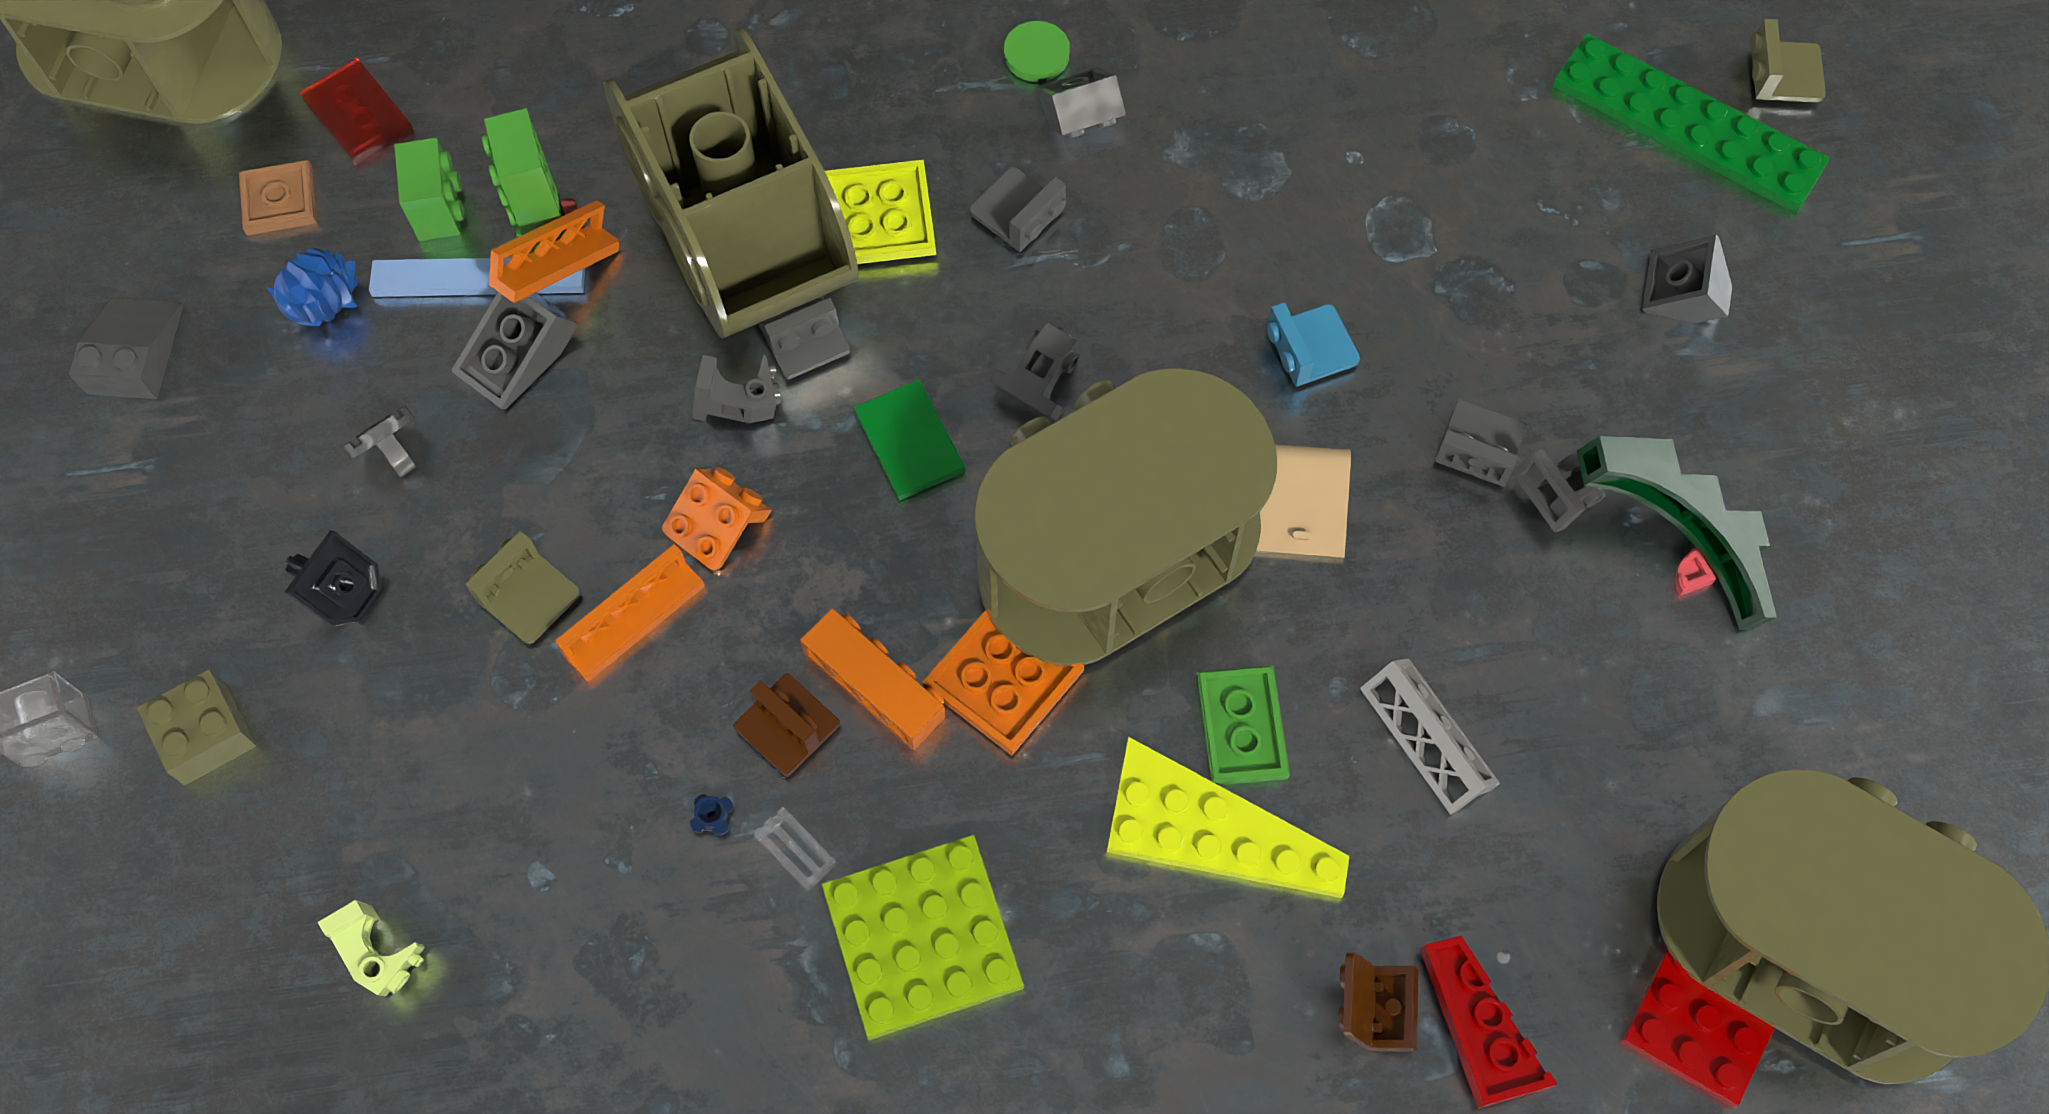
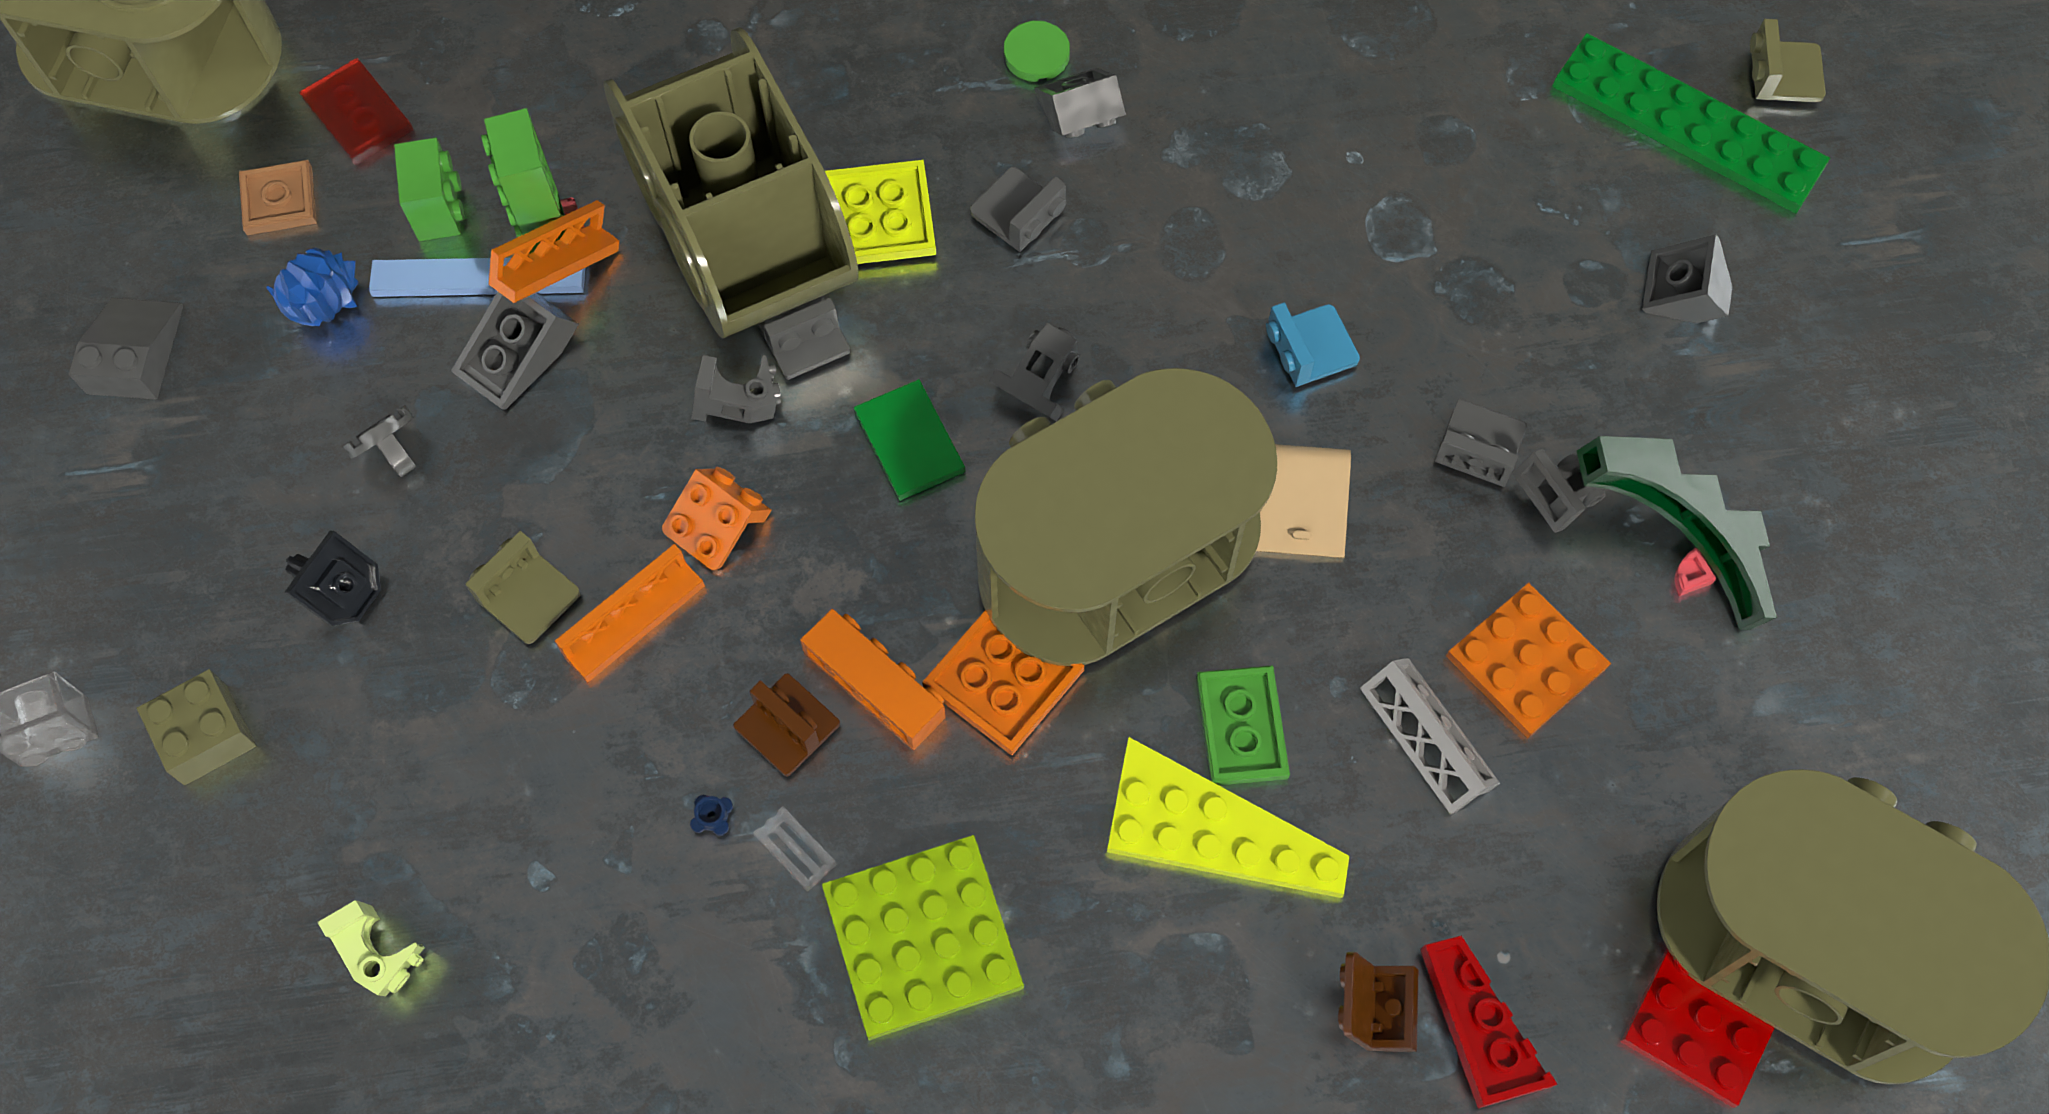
none -> orange plate [1446,583,1611,739]

